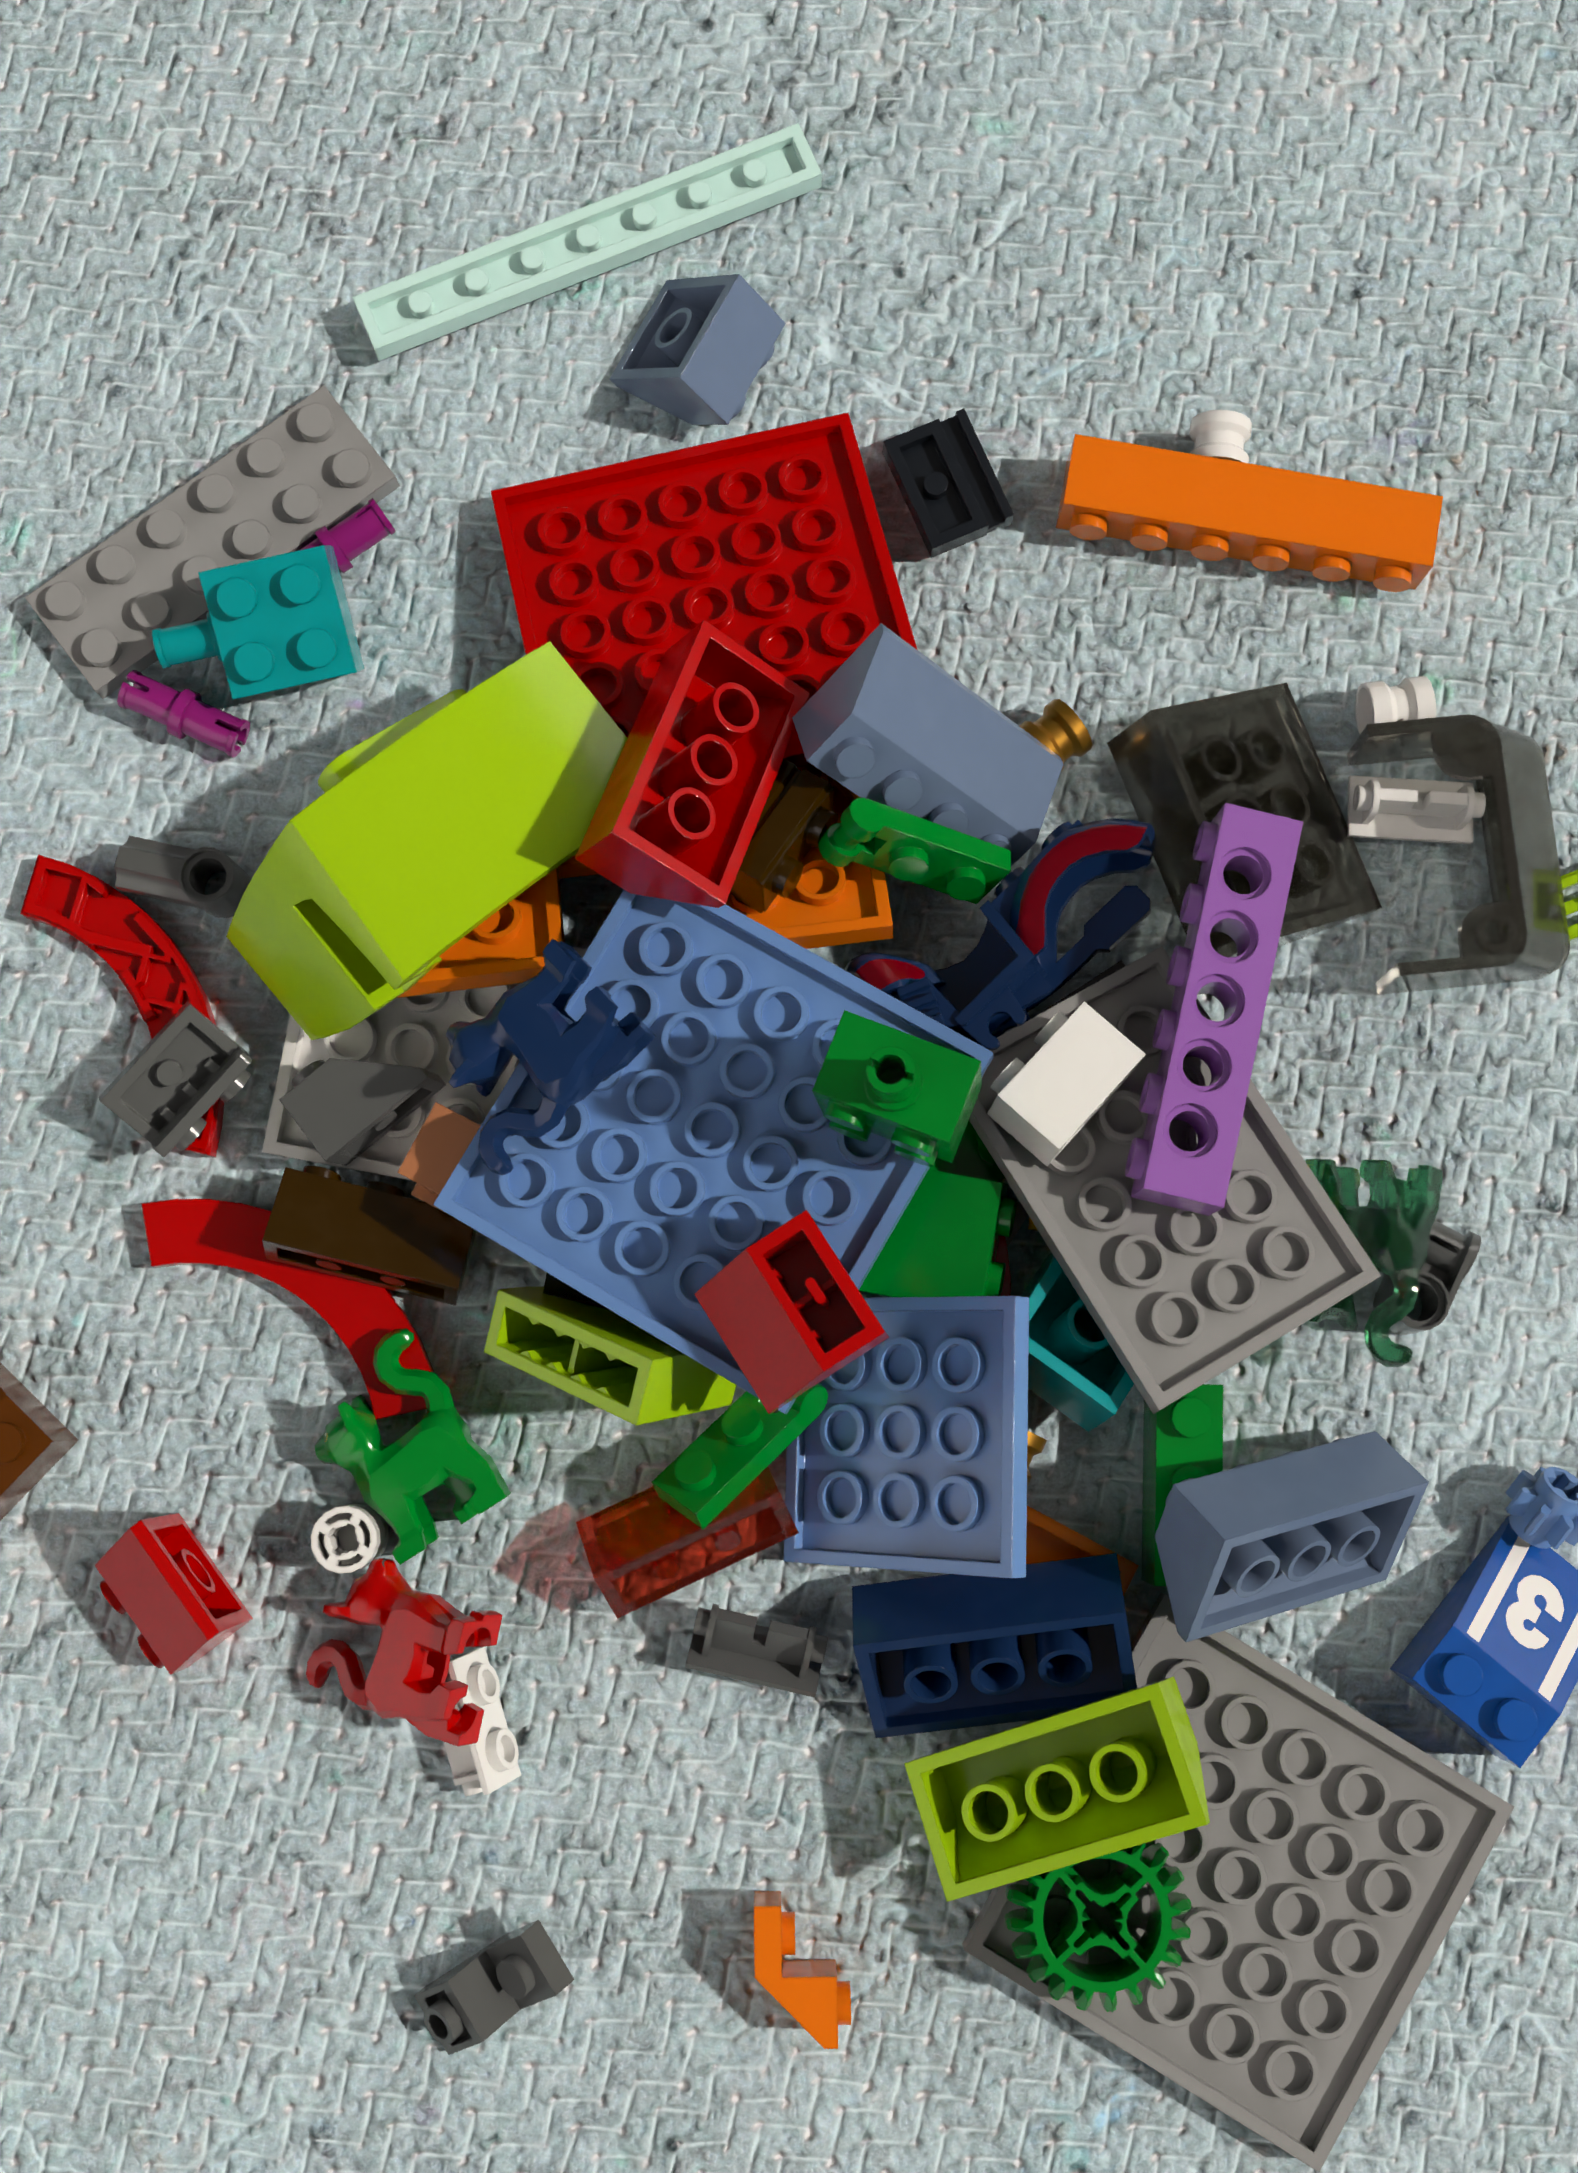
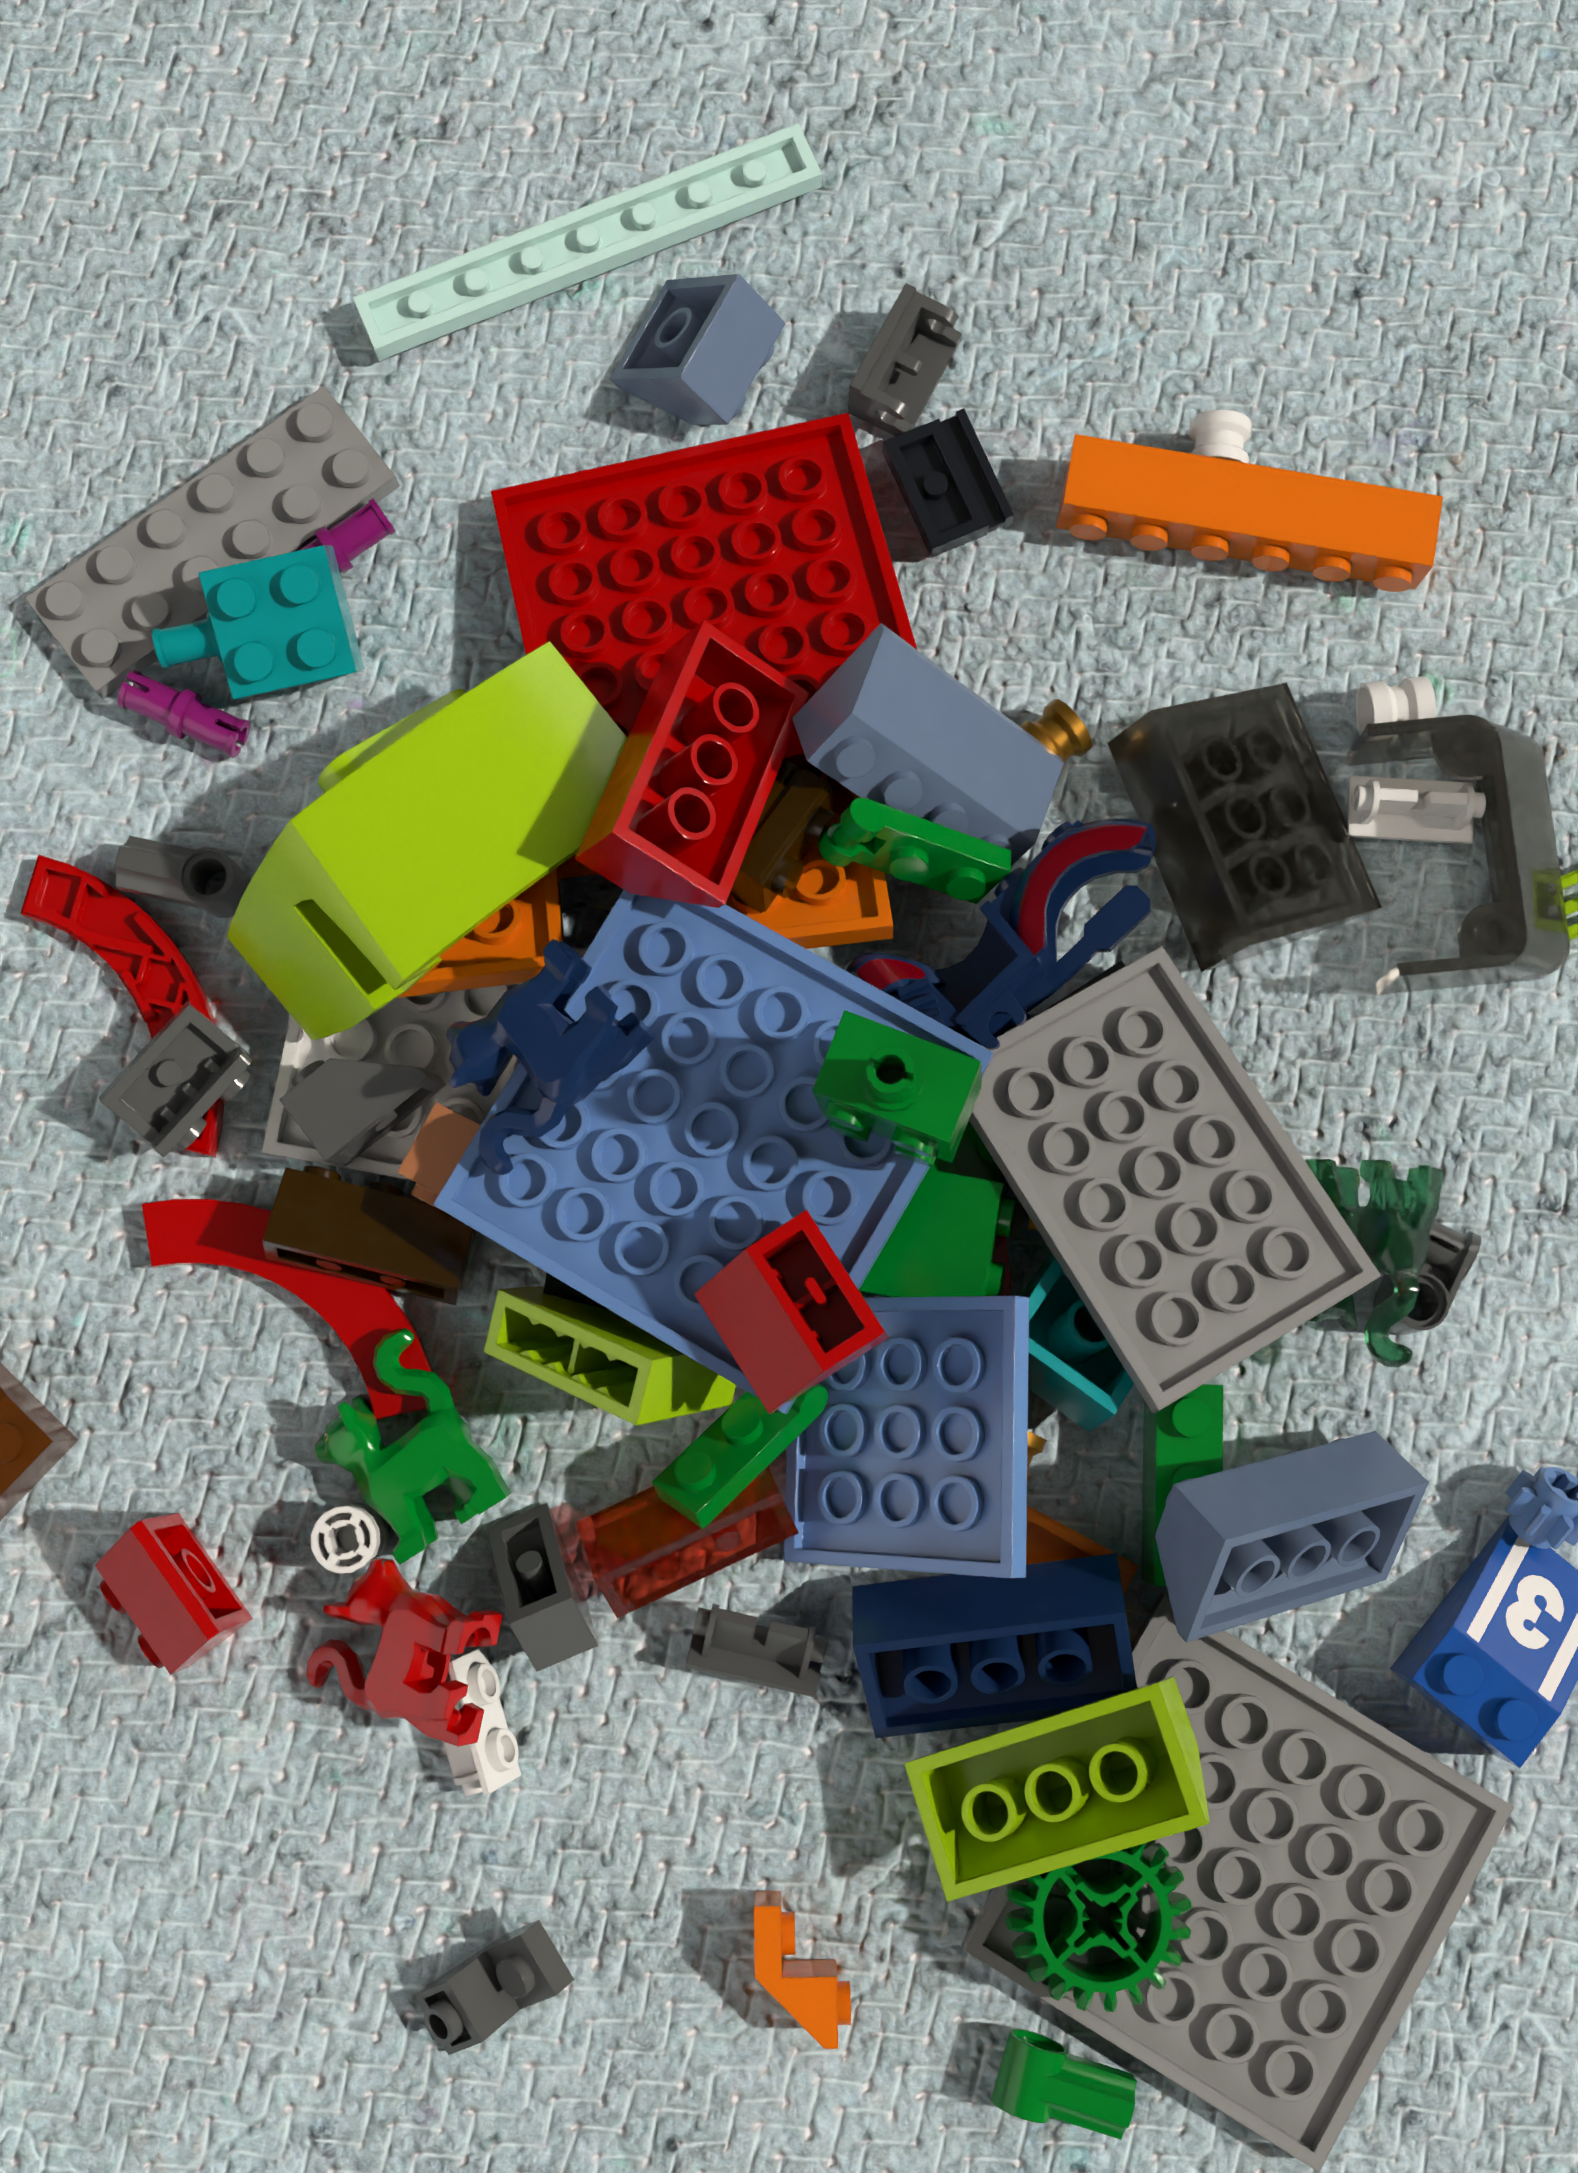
white brick [987,1001,1146,1167] -> none
medium lavender brick [1125,803,1303,1216] -> none
none -> dark grey slope [487,1503,598,1672]
none -> dark grey hinge [848,283,962,436]
none -> green piece [991,2028,1137,2140]

